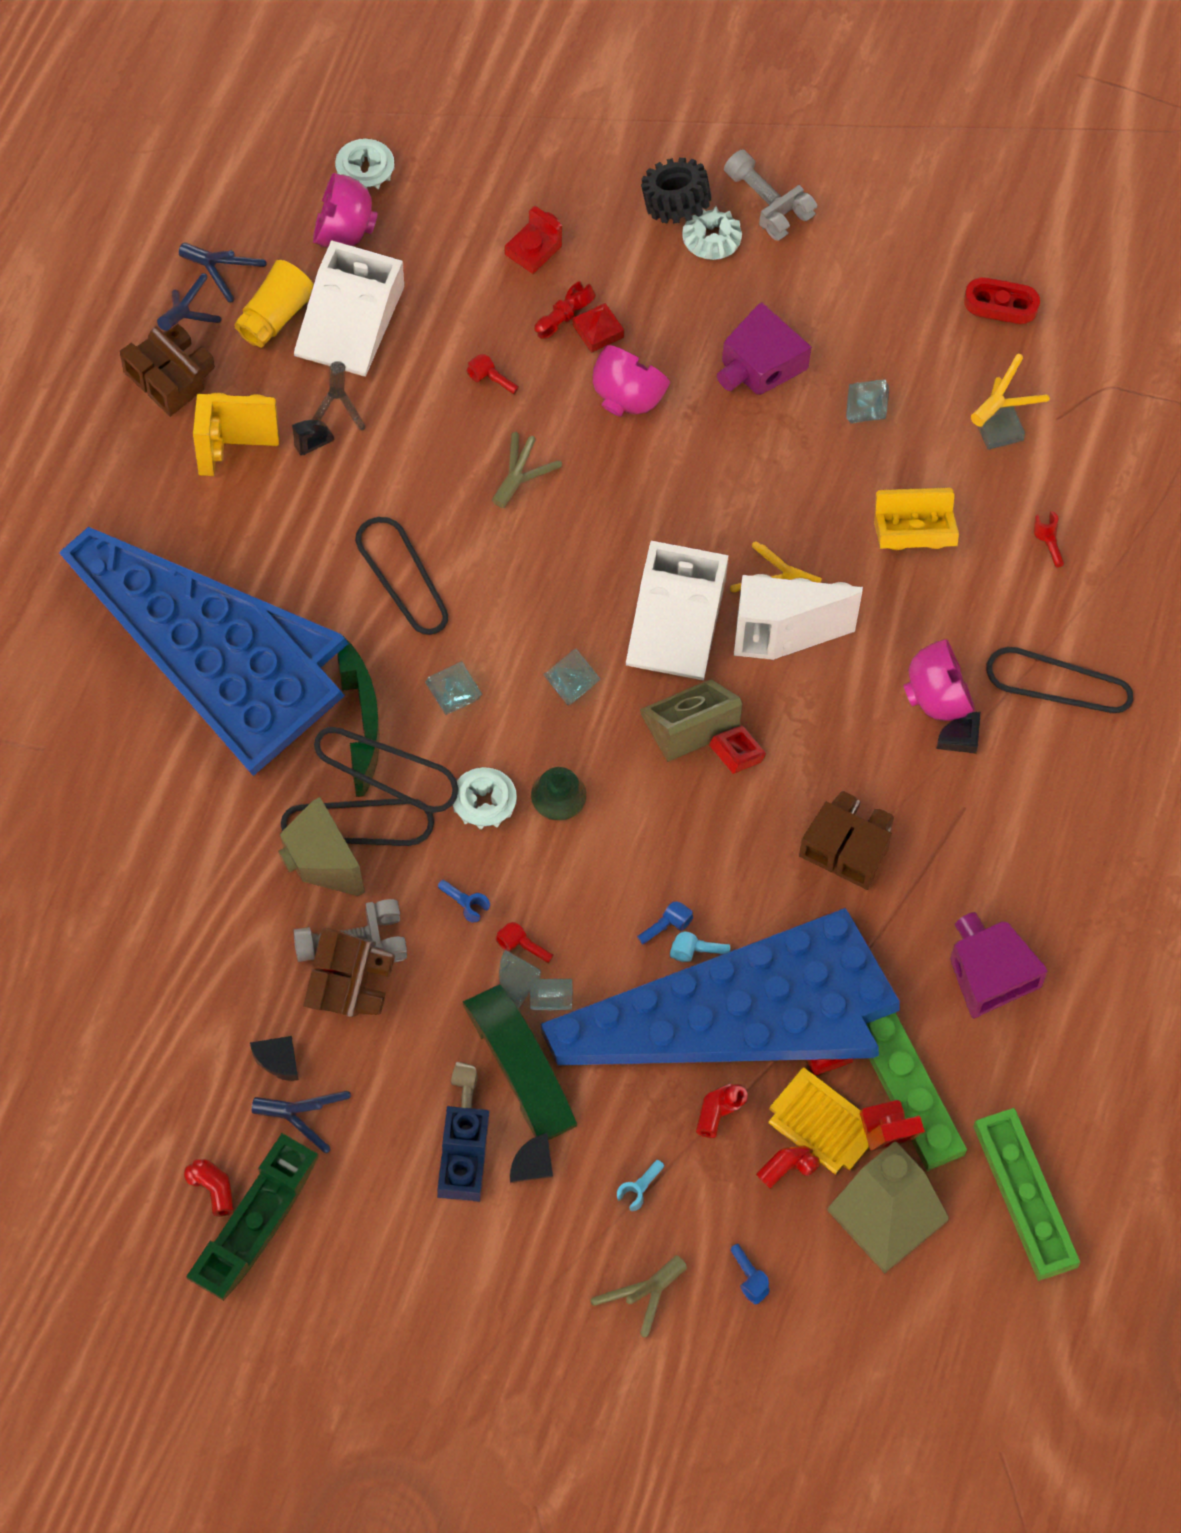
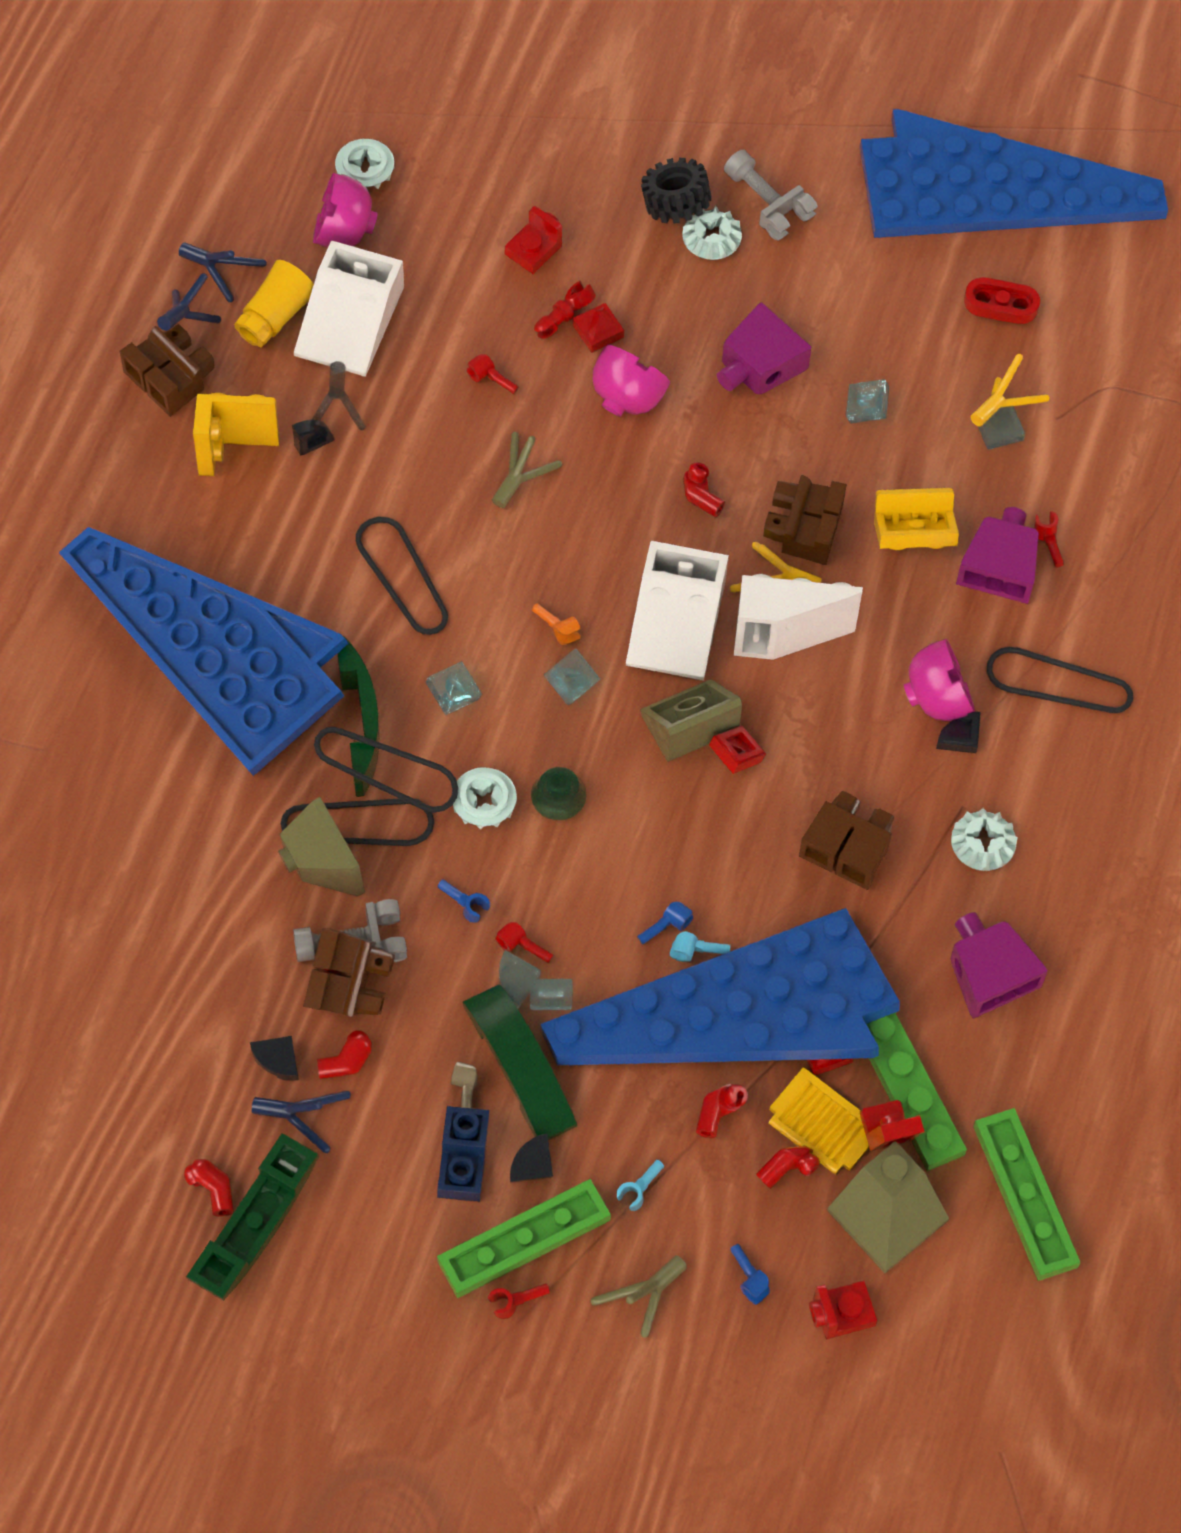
none -> red arm [317,1030,372,1079]
none -> bright green plate [437,1179,611,1299]
none -> red hand [488,1283,550,1319]
none -> orange hand [532,603,581,645]
none -> red arm [683,462,725,518]
none -> reddish brown hips [763,475,847,565]
none -> red bracket [809,1280,877,1340]
none -> blue wing [860,109,1168,238]
none -> light aqua gear [951,808,1018,871]
none -> magenta torso [956,507,1039,604]

